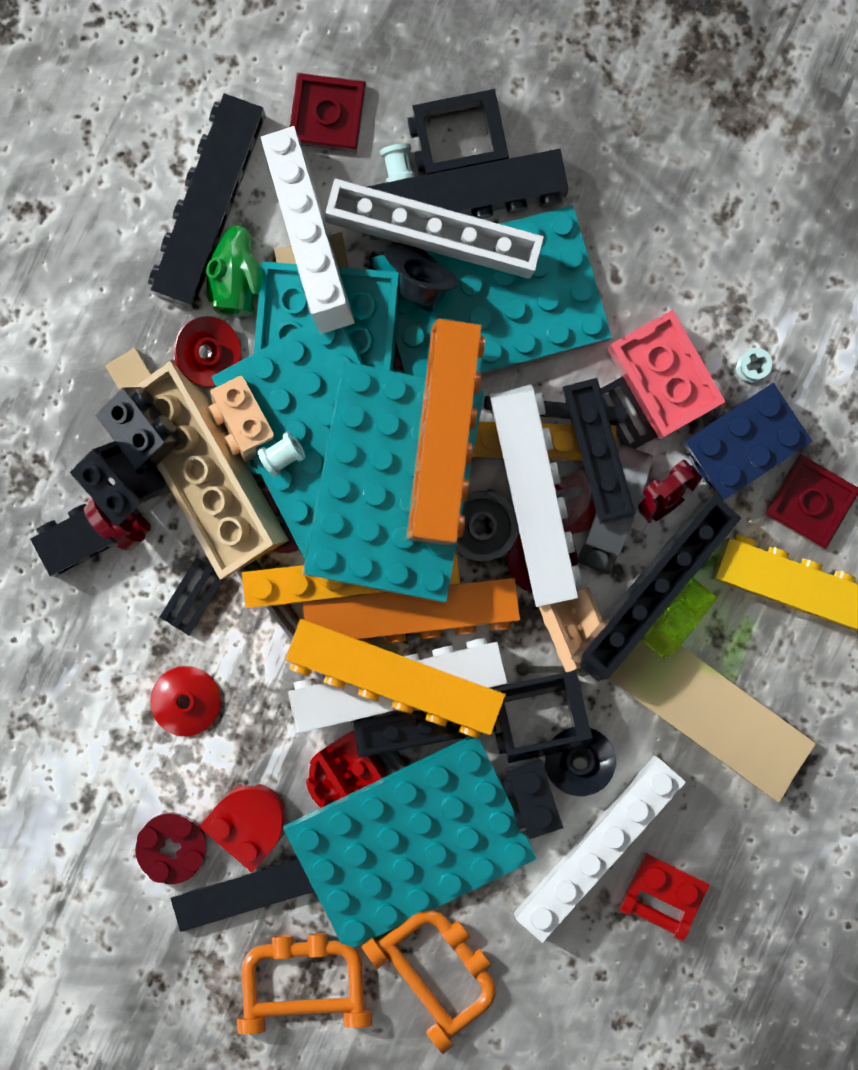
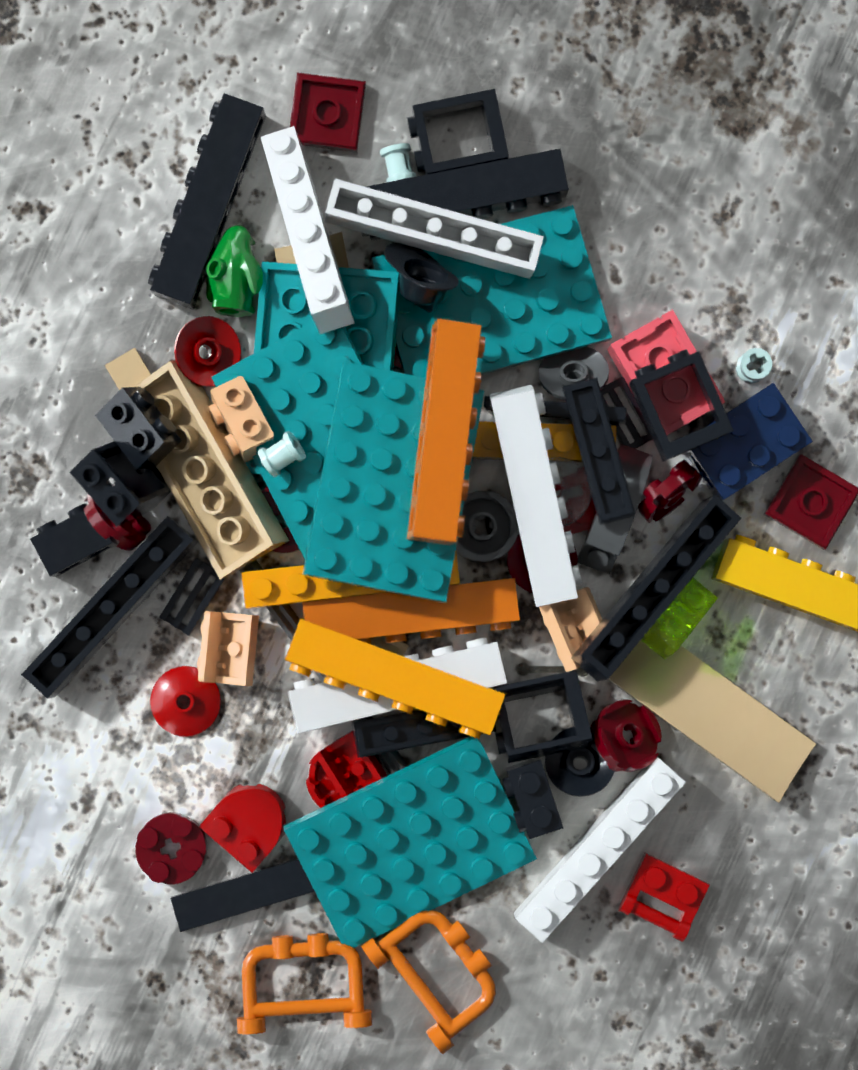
none -> black brick [21,516,198,699]
none -> light nougat bracket [197,611,259,686]
none -> dark grey dish [539,347,609,400]
none -> dark red plate [591,699,662,772]
none -> black window [629,349,734,462]

